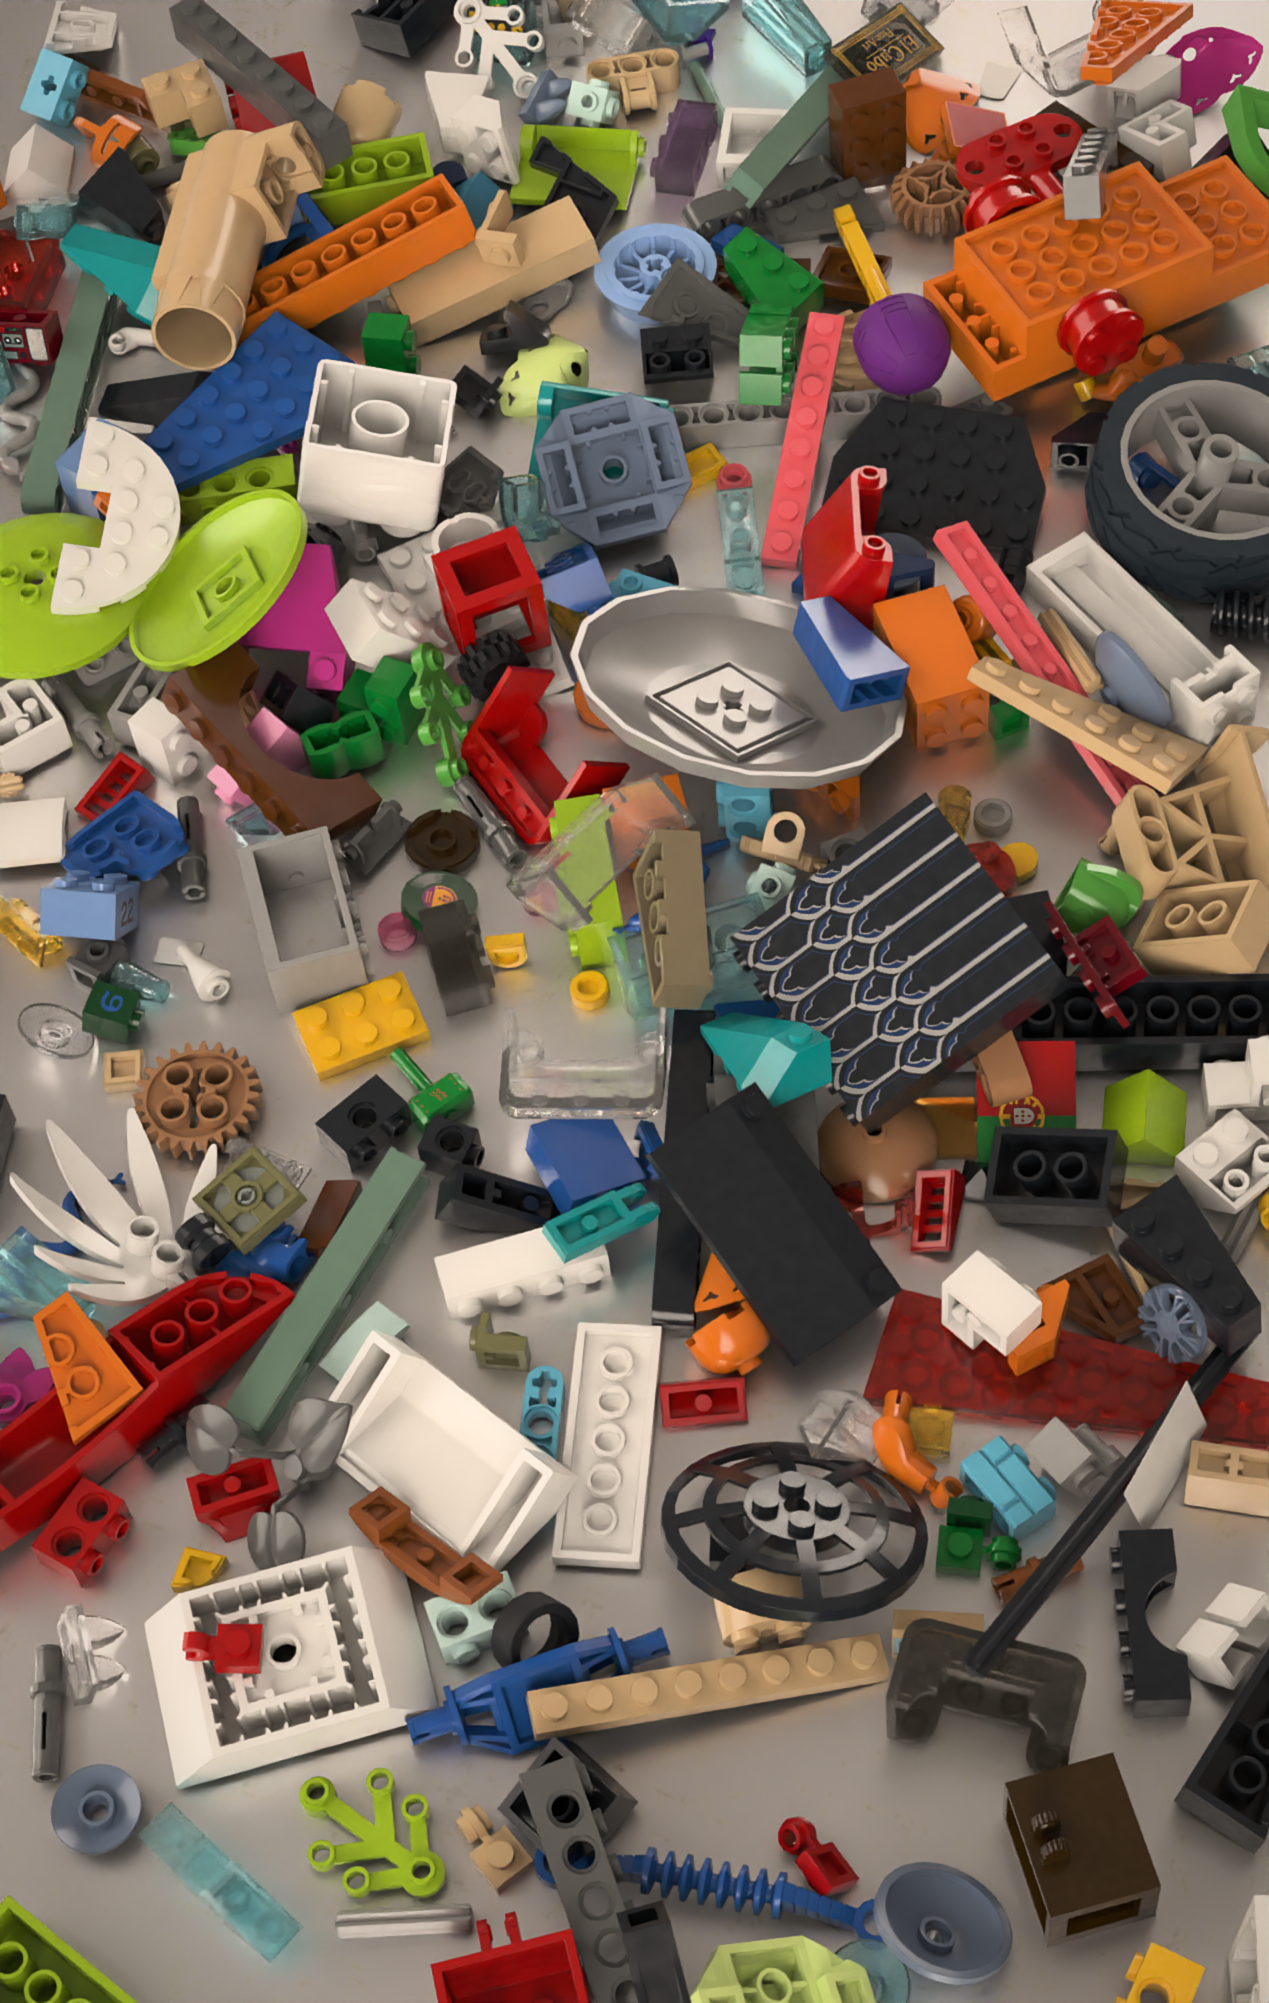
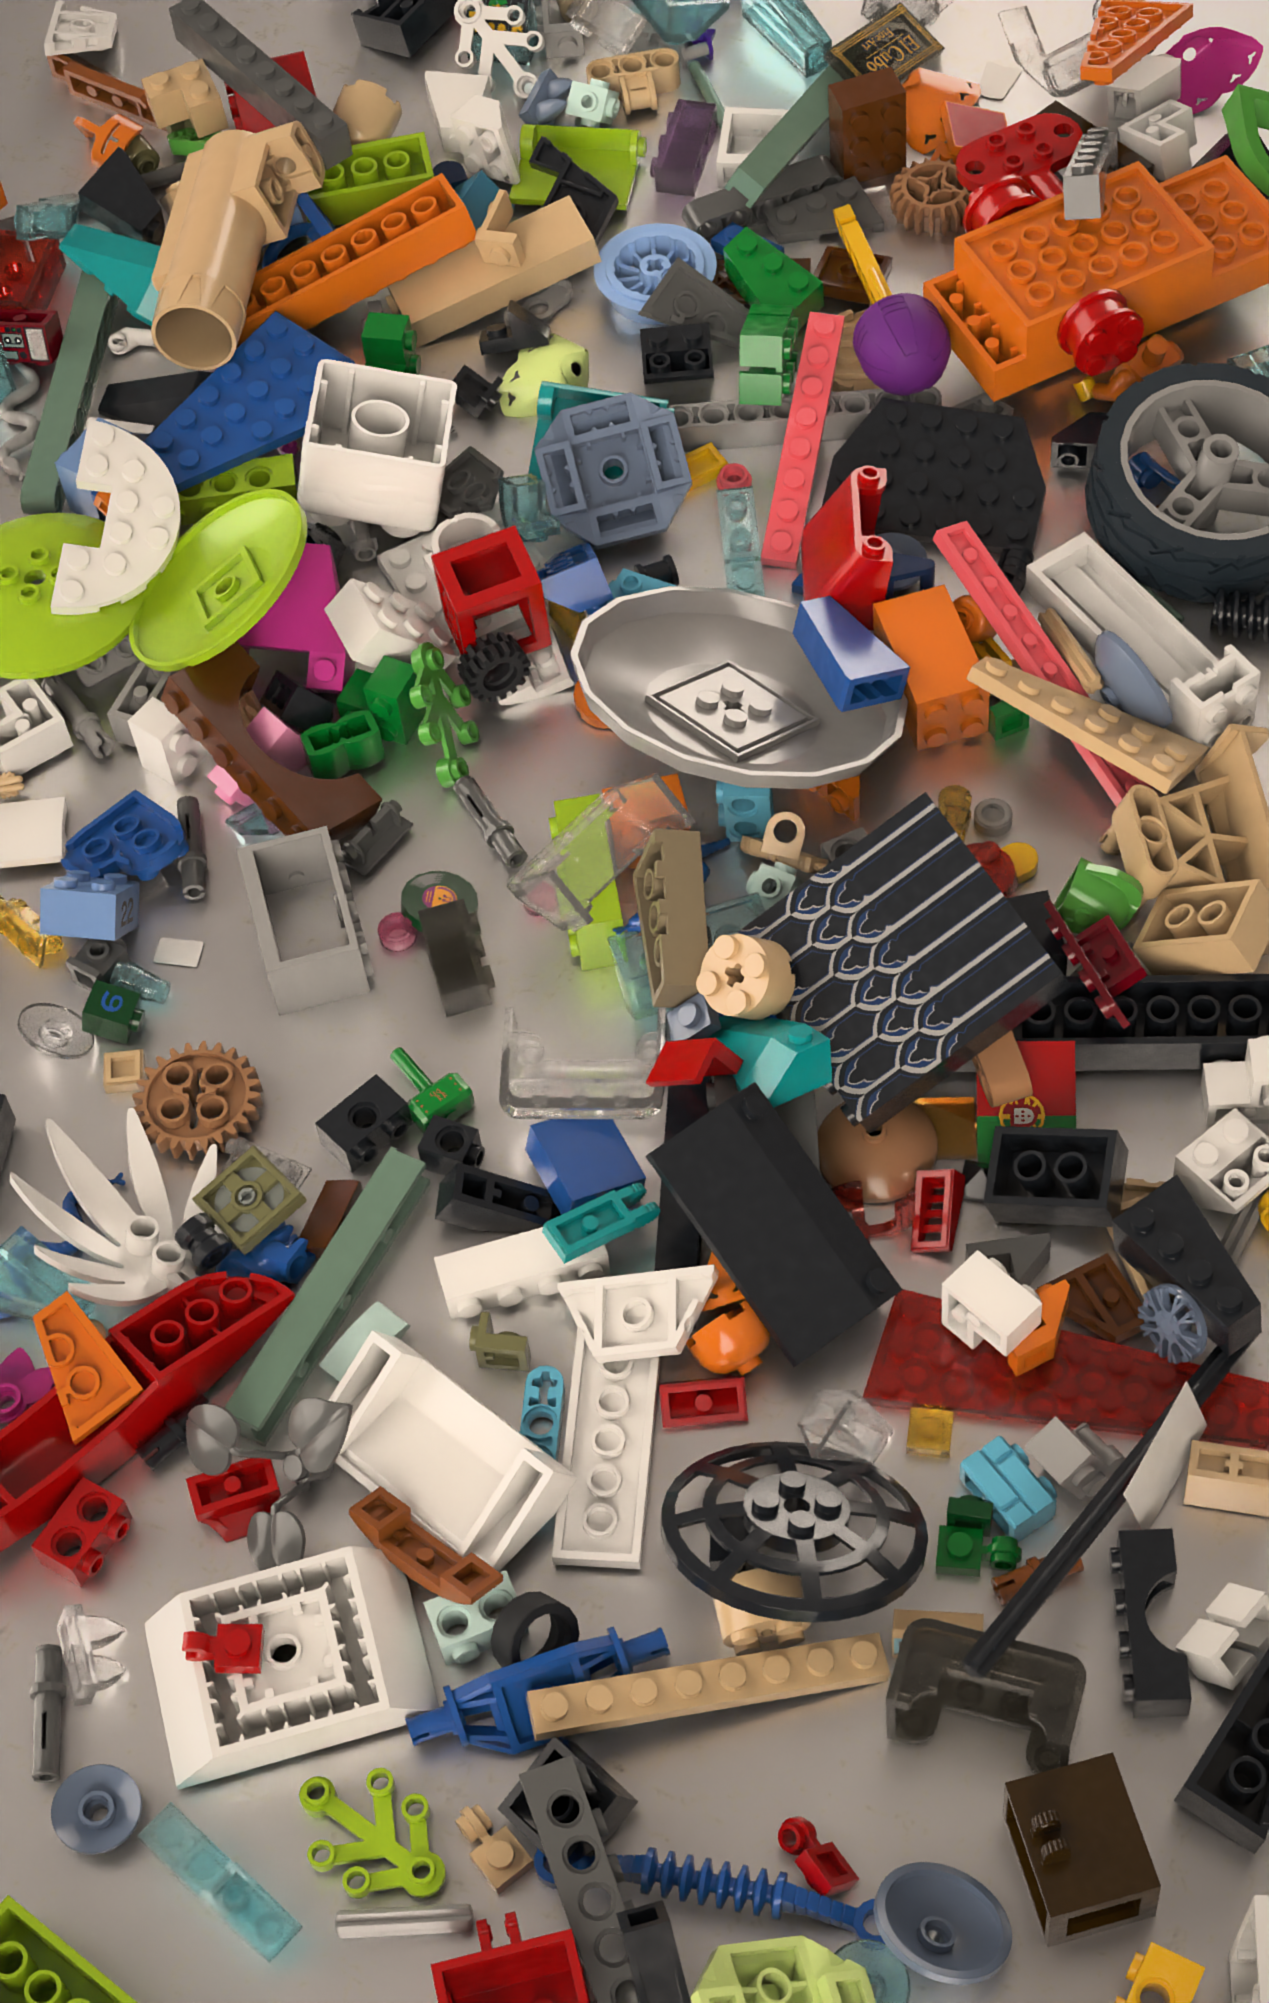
white slope [4,124,76,199] -> none
medium azure brick [20,48,90,129] -> none
red slope [74,751,155,822] -> none
yellow tile [171,1546,229,1593] -> none
white cone [176,944,232,1002] -> none
yellow plate [292,971,431,1081] -> none
dark brown tile [404,809,481,875] -> none
red windscreen [461,666,630,845] -> none
yellow tile [485,932,527,968] -> none
yellow tile [570,970,610,1011] -> none
blue tile [634,1120,663,1181] -> none
orange arm [872,1390,964,1509] -> none
lime slope [1102,1069,1187,1167] -> none
none -> white wing [558,1264,719,1363]
none -> red panel [645,1038,744,1087]
none -> sand blue bracket [666,993,721,1041]
none -> tan brick [696,934,795,1020]
none -> dark grey slope [965,1233,1051,1286]

